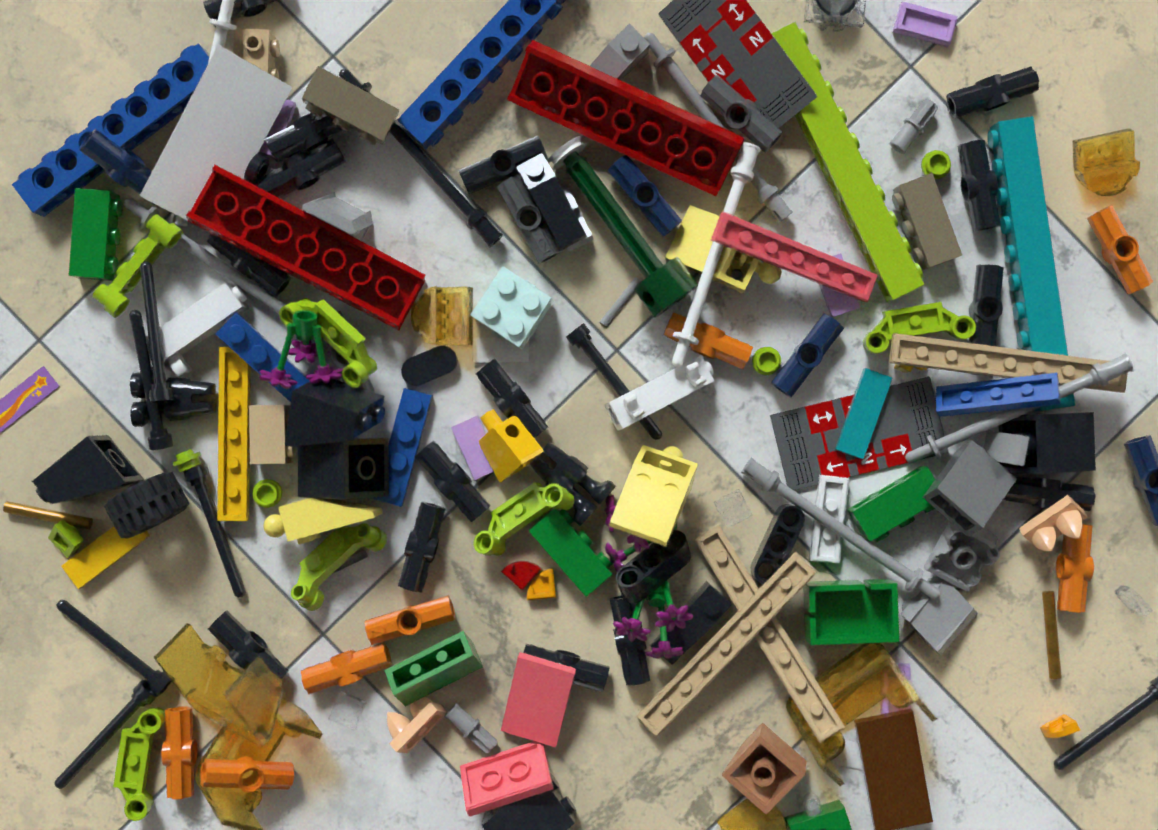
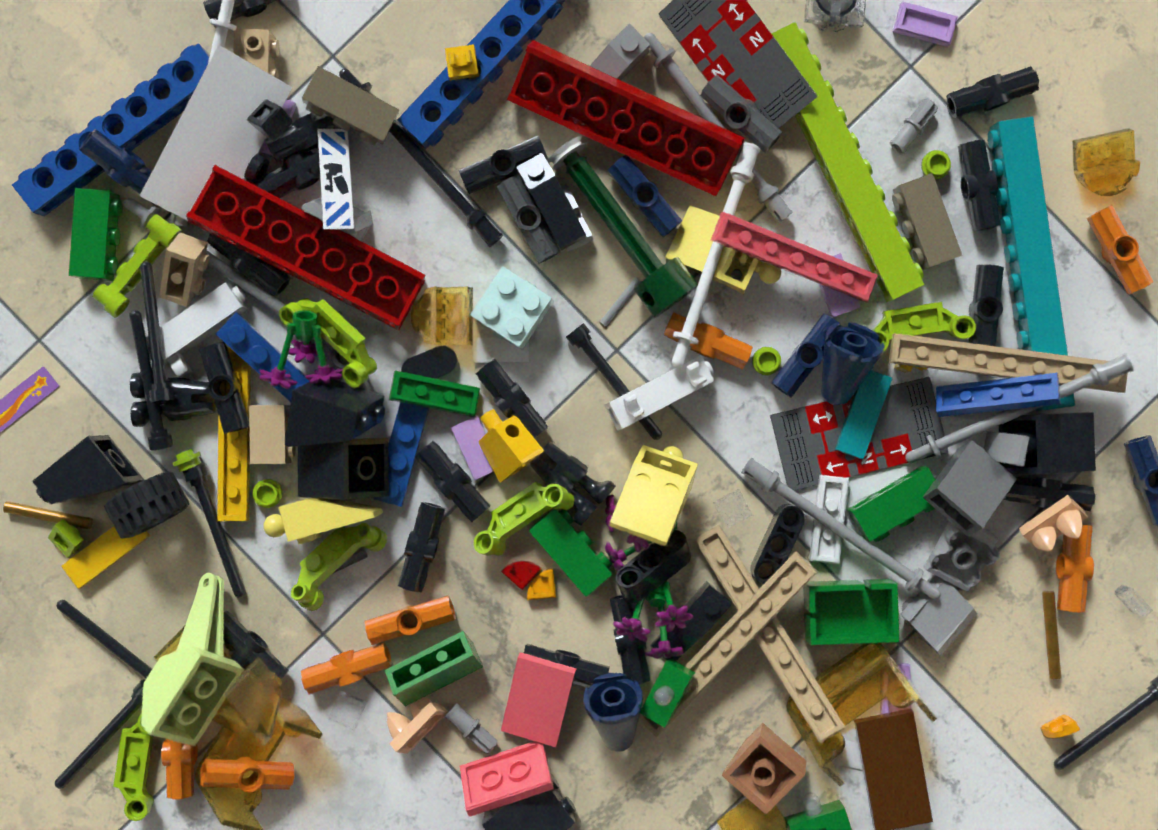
none -> yellowish green slope [141,573,244,746]
none -> tan brick [159,233,210,307]
none -> black piece [199,342,249,434]
none -> black slope [247,99,293,141]
none -> white sticker [318,129,354,229]
none -> green tile [389,370,480,417]
none -> yellow tile [445,44,479,80]
none -> dark blue cone [583,673,643,752]
none -> green piece [640,658,696,728]
none -> dark blue cone [821,322,885,405]

